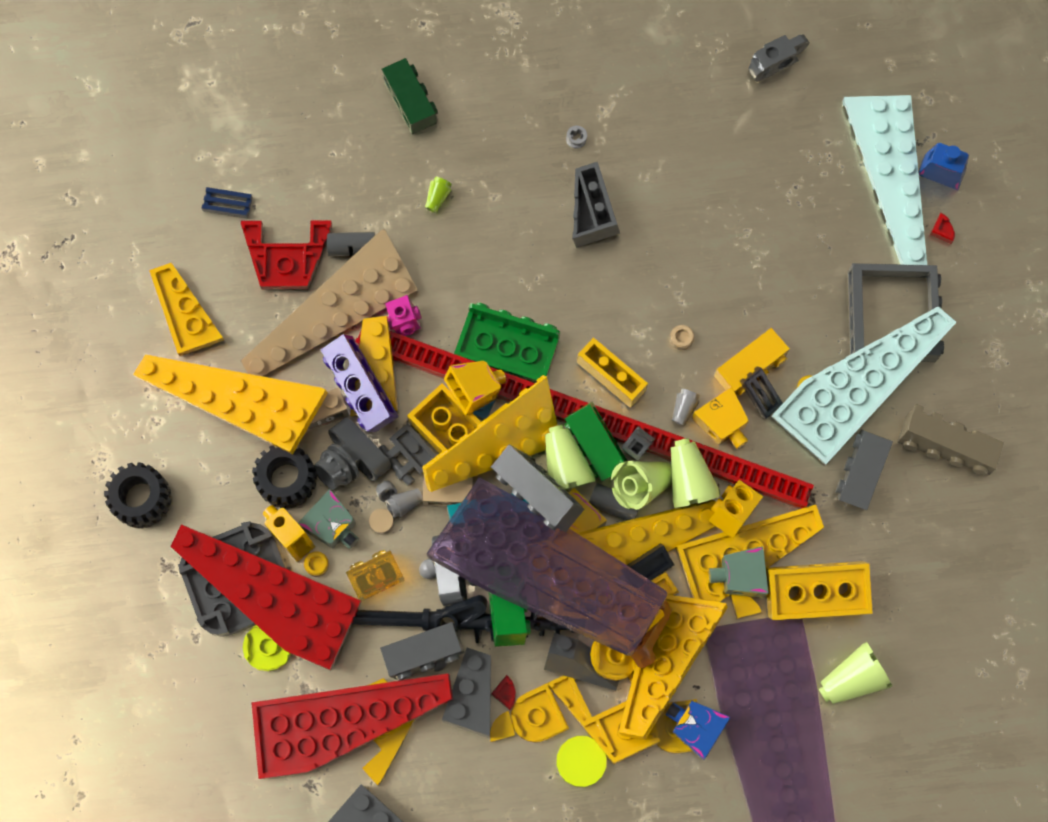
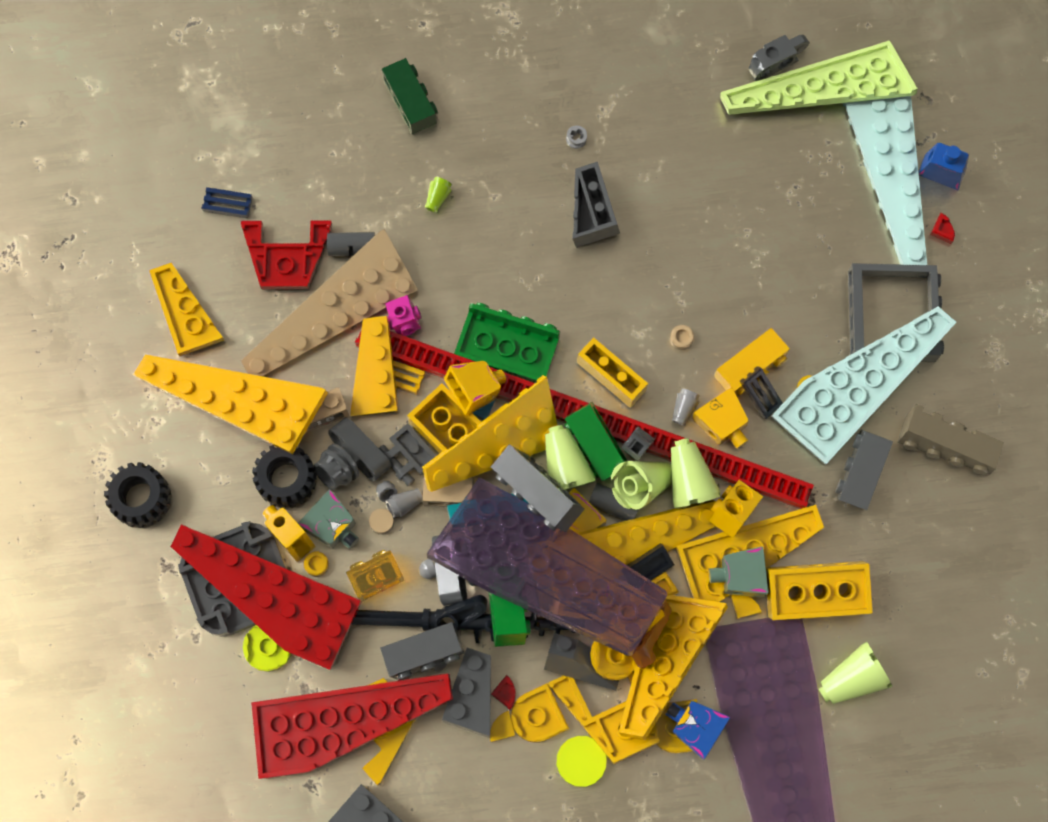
brick [321,334,399,432] -> none
none -> yellow tile [393,361,425,395]
none -> yellowish green wing [720,41,918,115]

